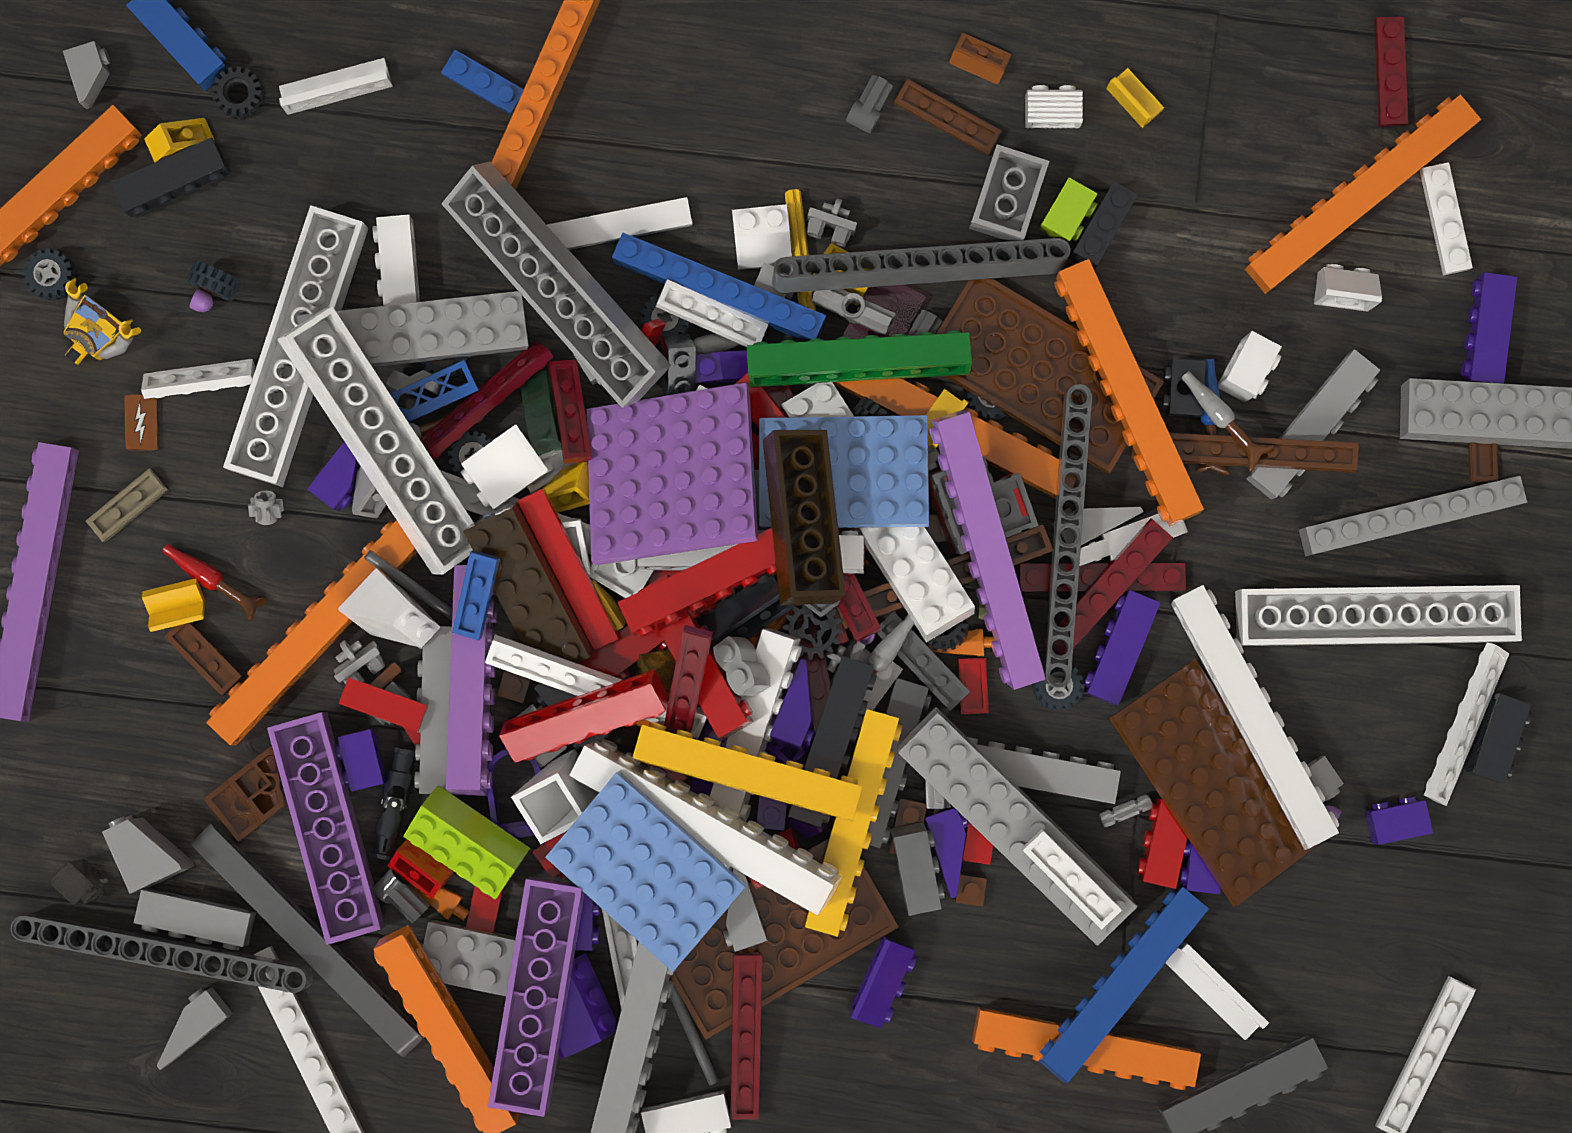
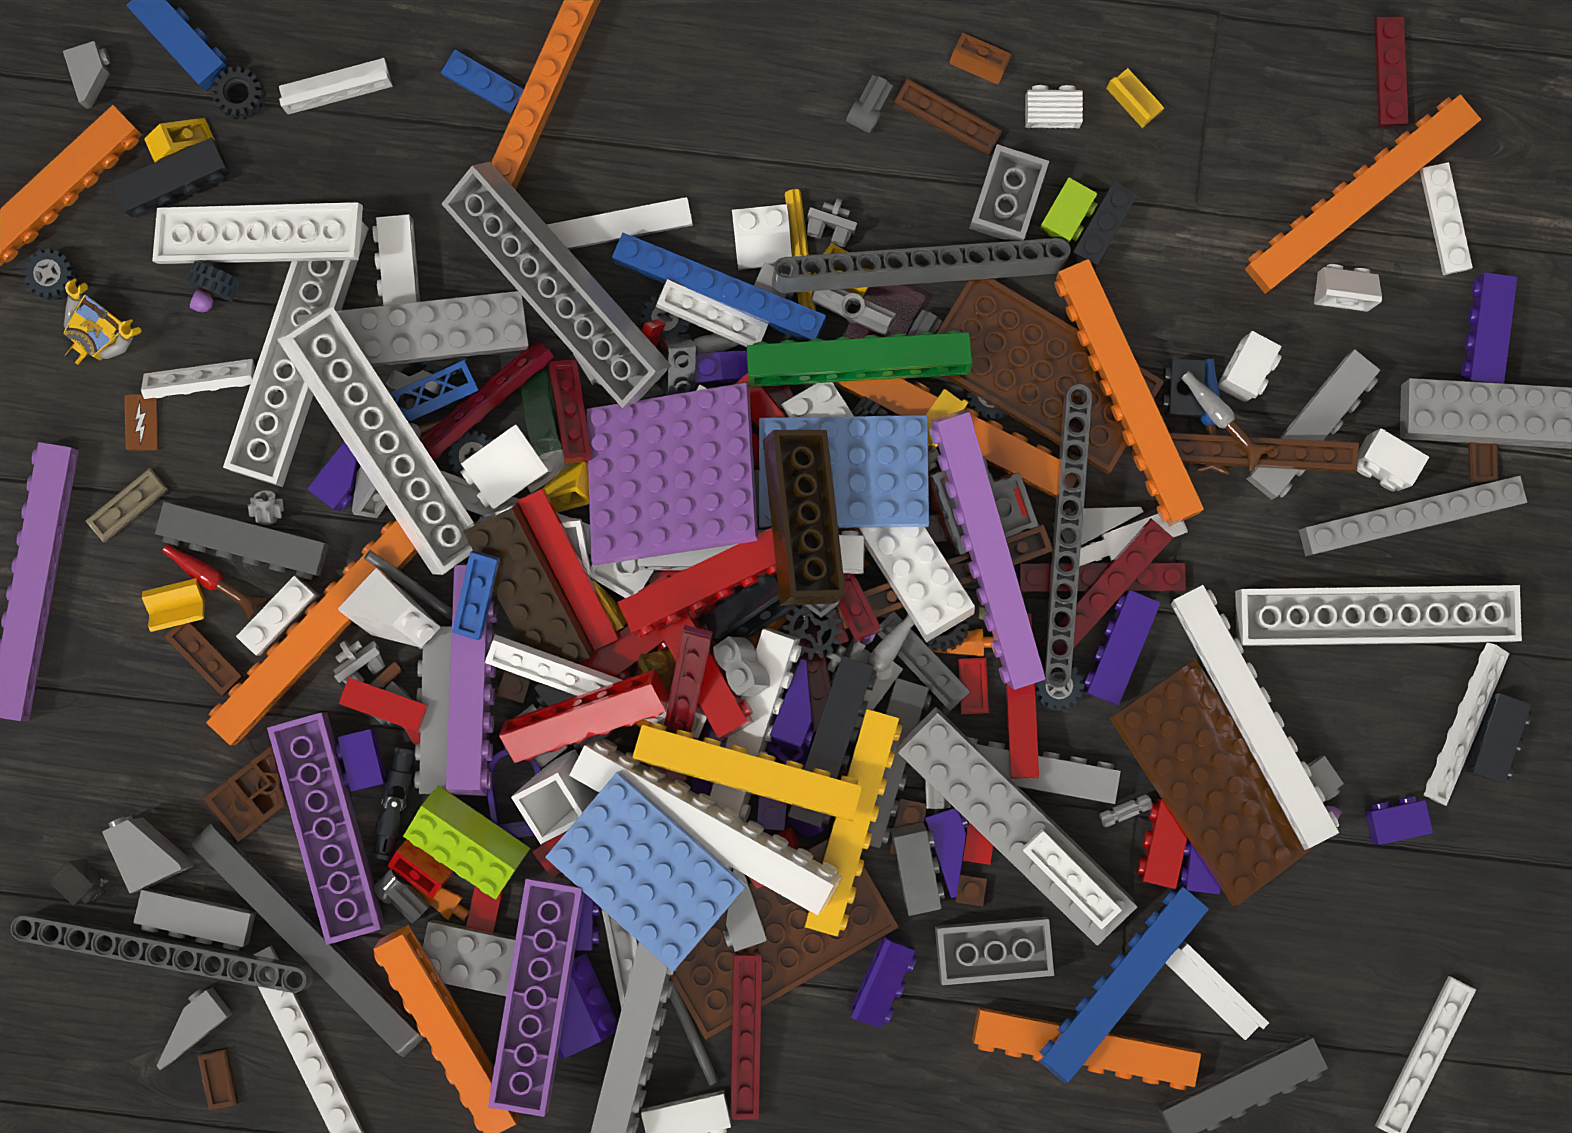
none -> white plate [152,203,363,264]
none -> dark grey brick [155,502,329,580]
none -> reddish brown tile [198,1048,238,1111]
none -> white brick [236,576,320,656]
none -> light grey brick [935,917,1054,985]
none -> red tile [1006,614,1039,779]
none -> white brick [1357,429,1429,492]

